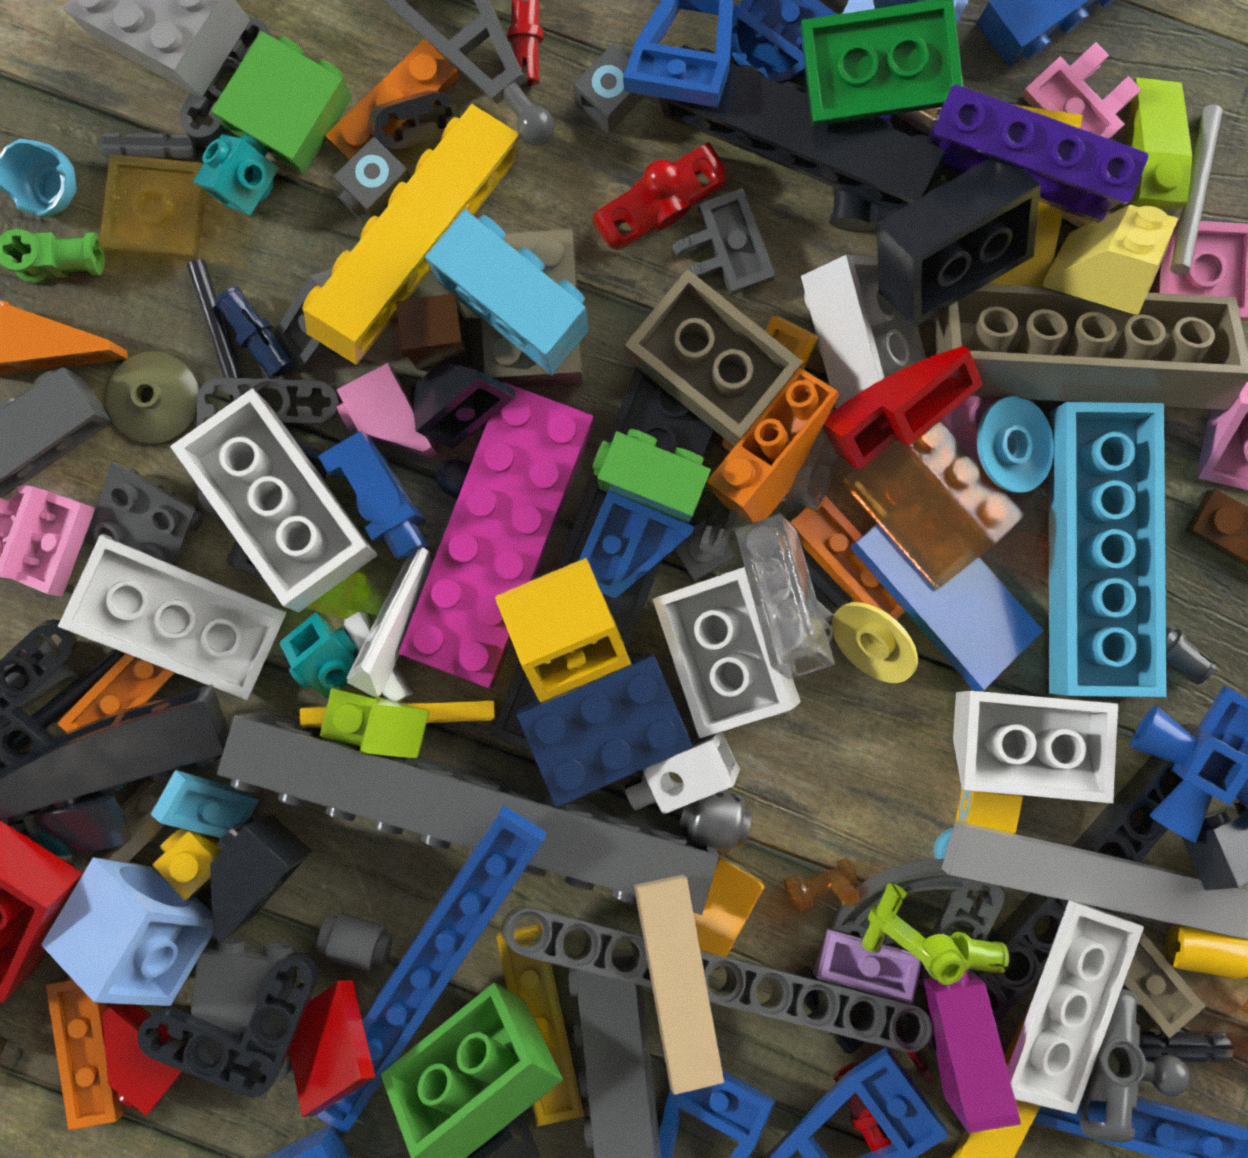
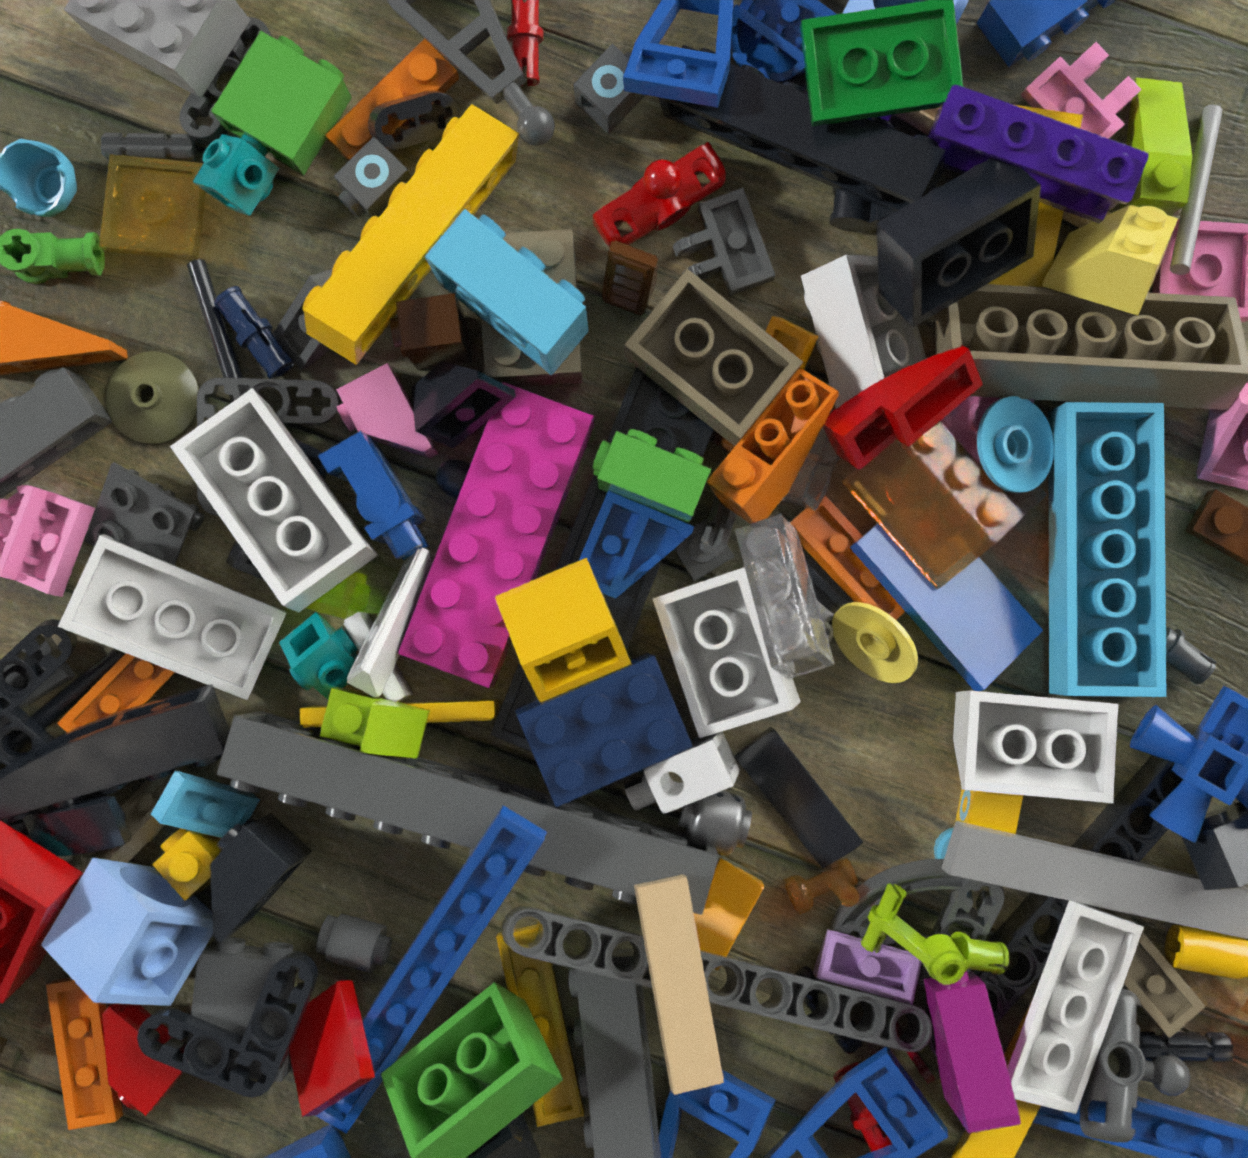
none -> reddish brown slope [602,241,658,315]
none -> black slope [734,727,864,869]

